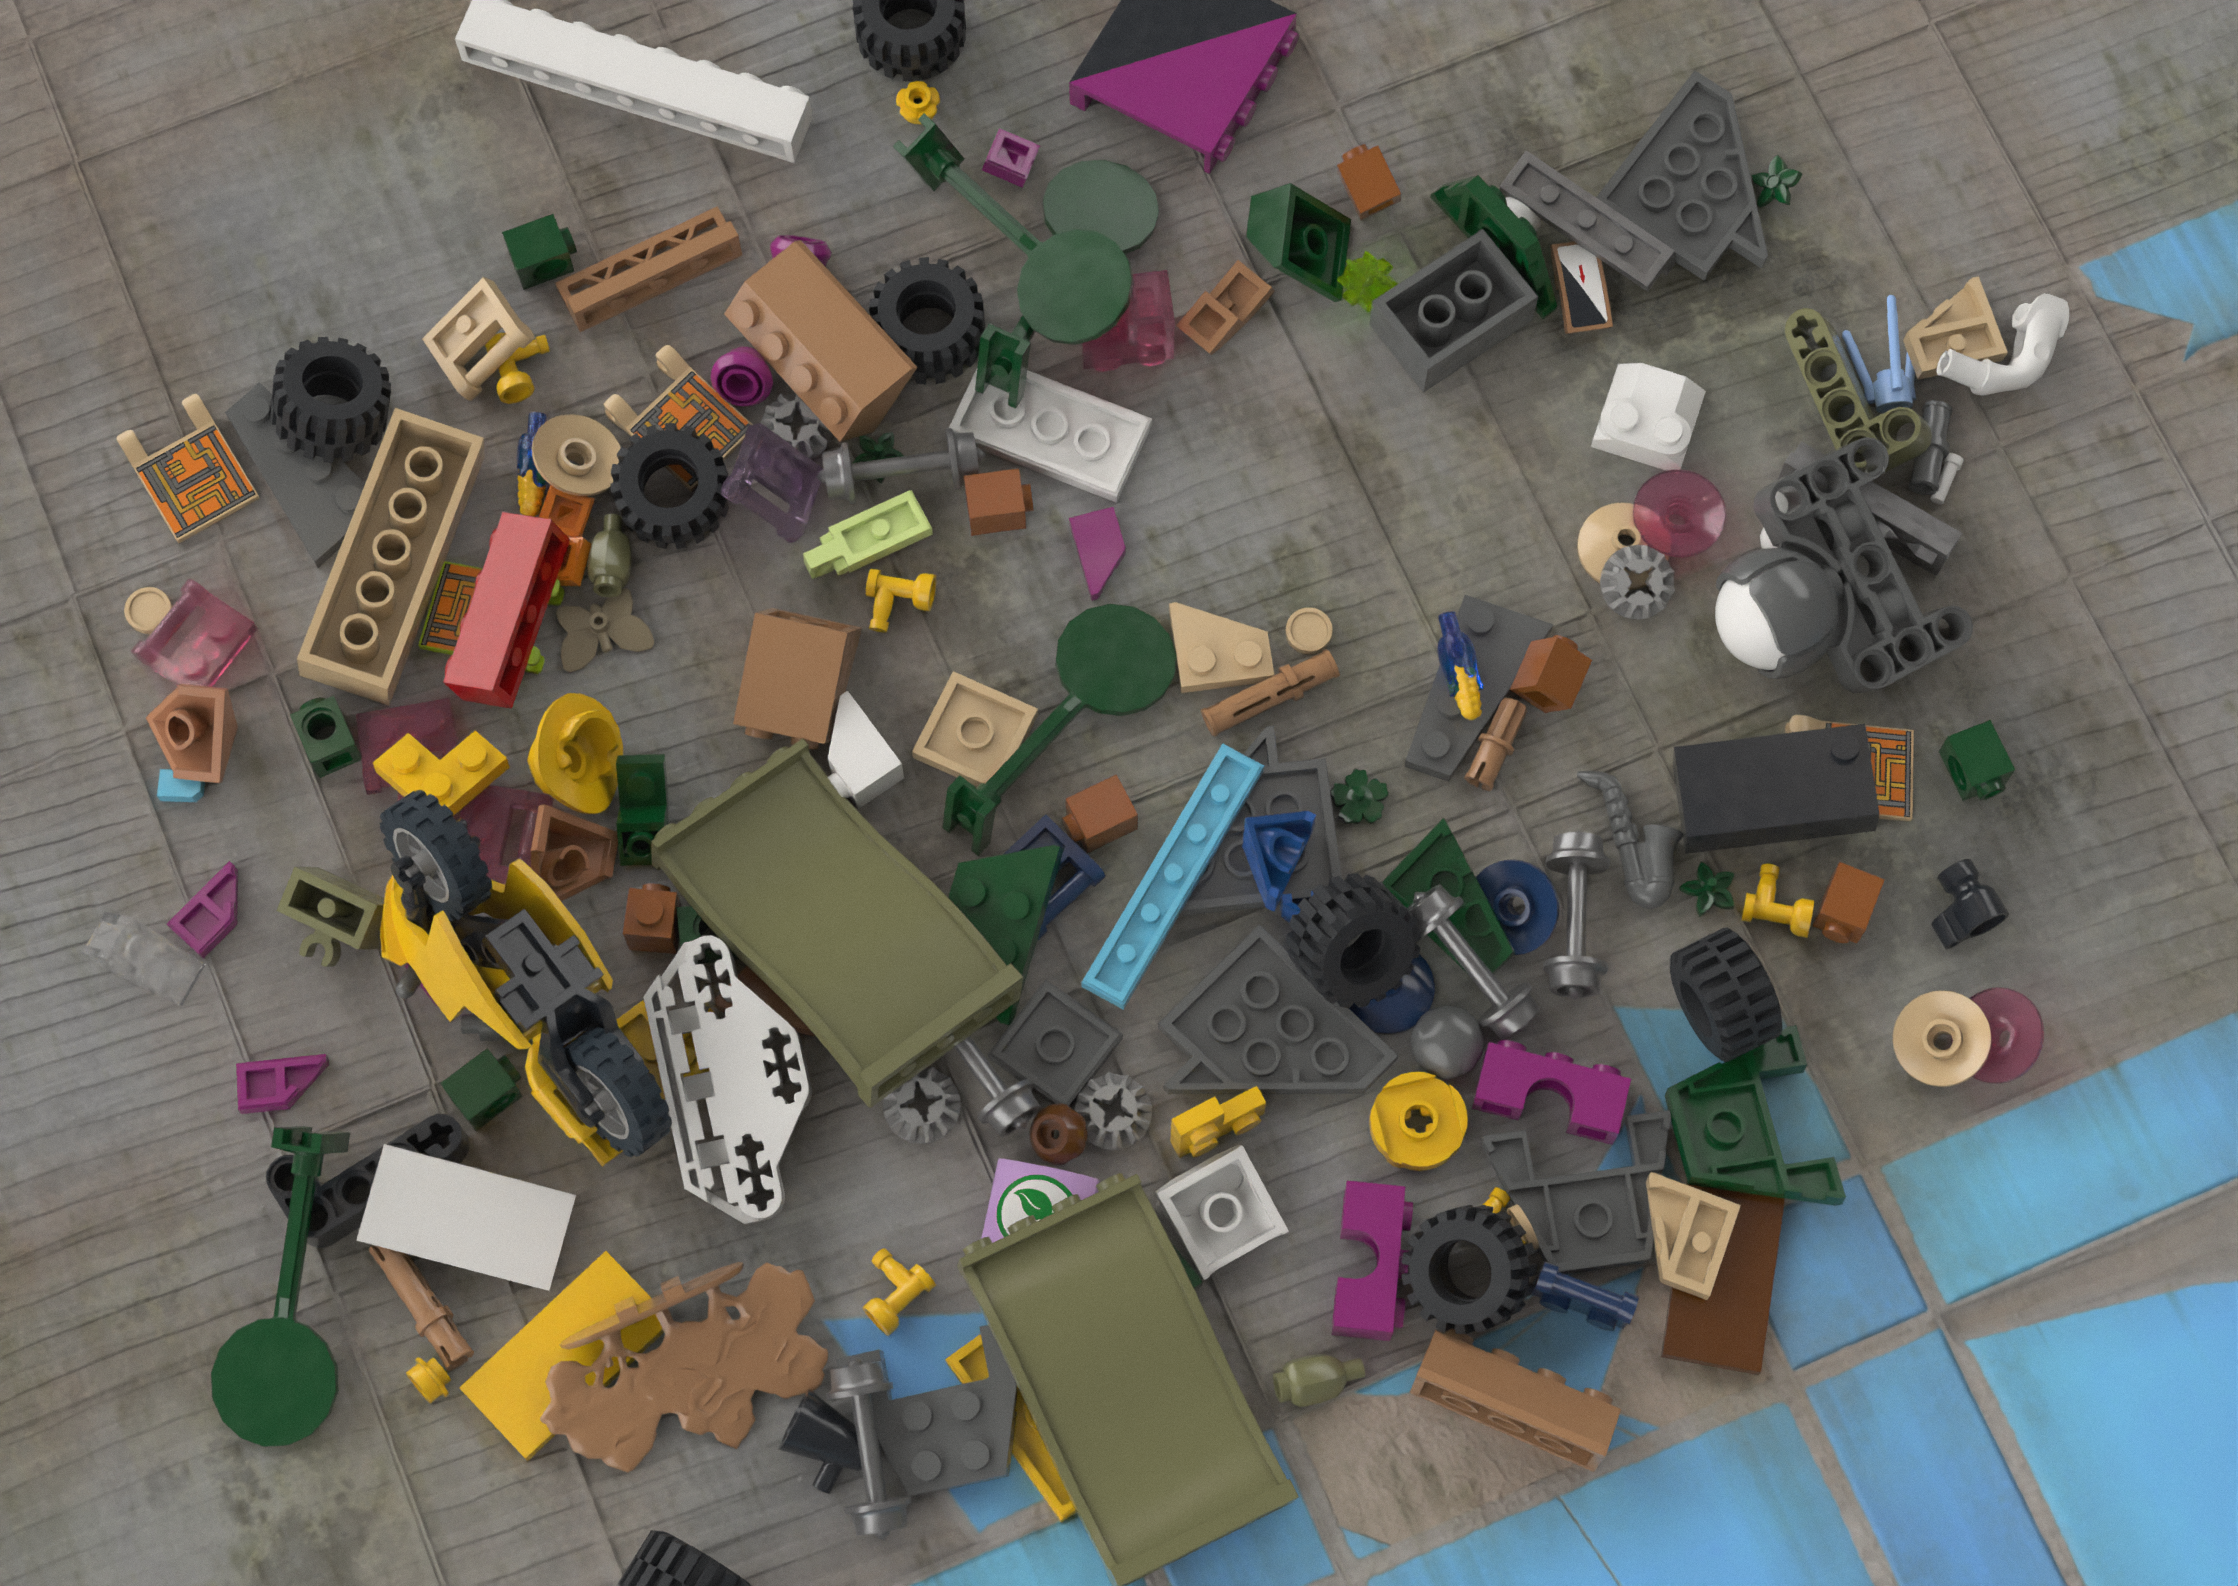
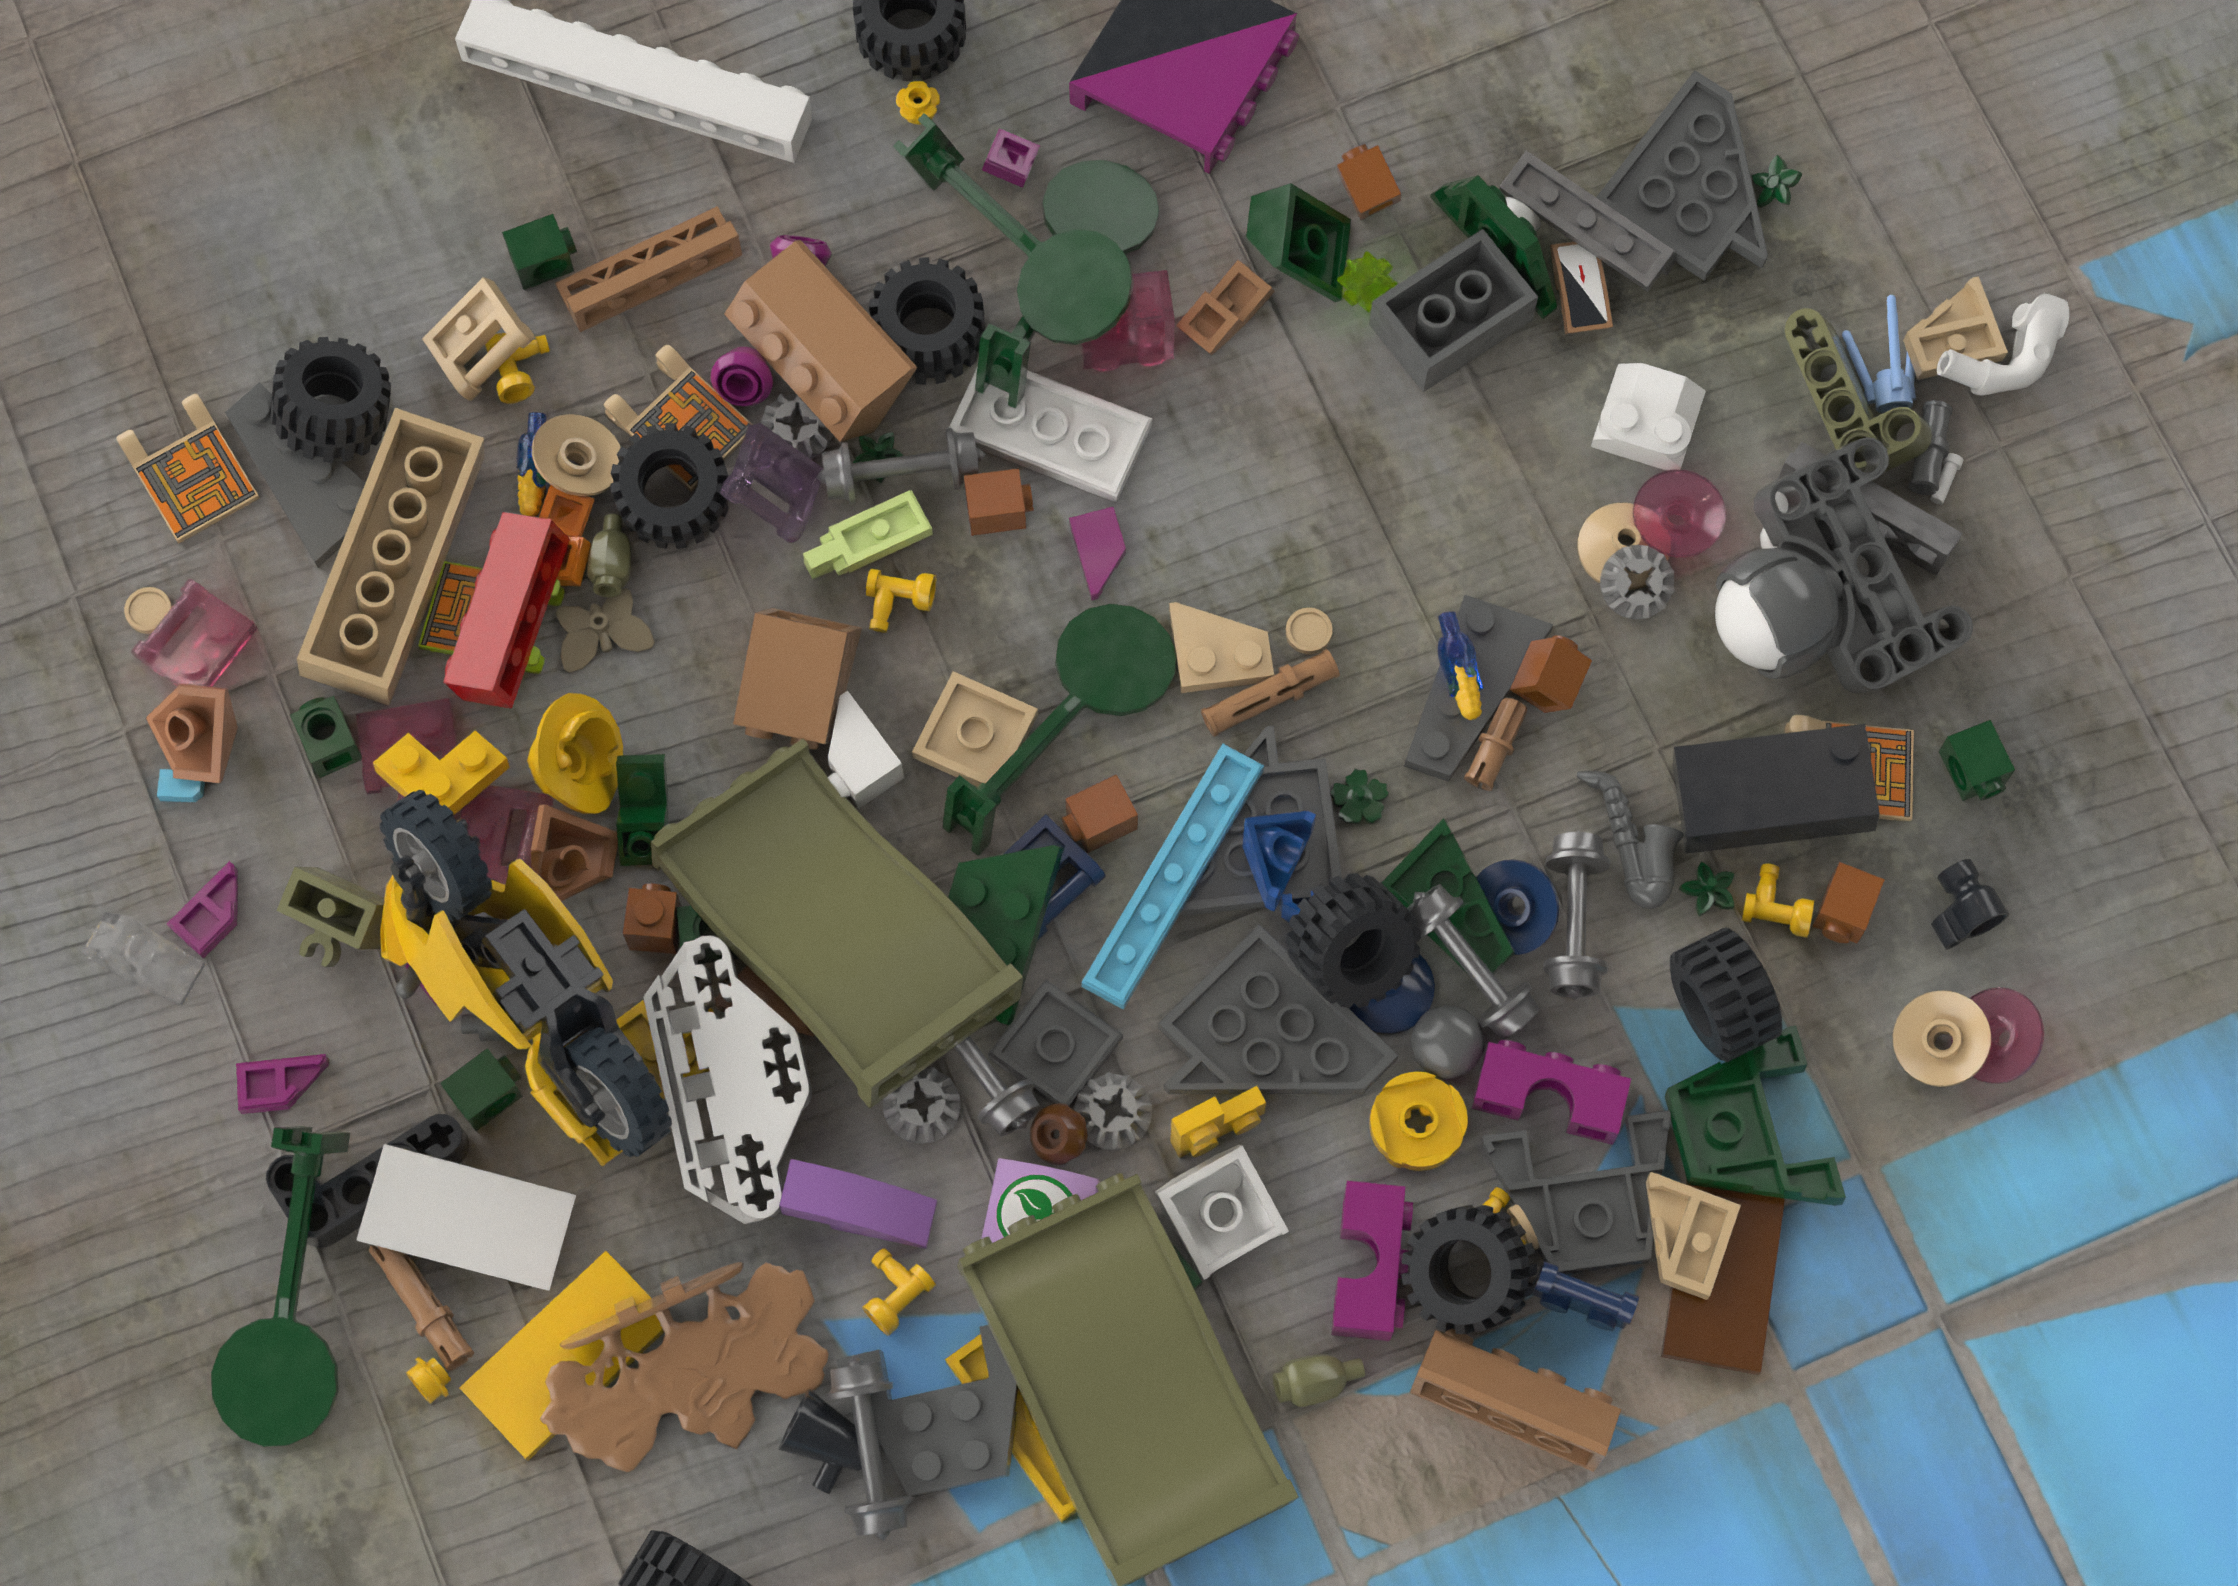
none -> medium lavender slope [779,1159,937,1249]

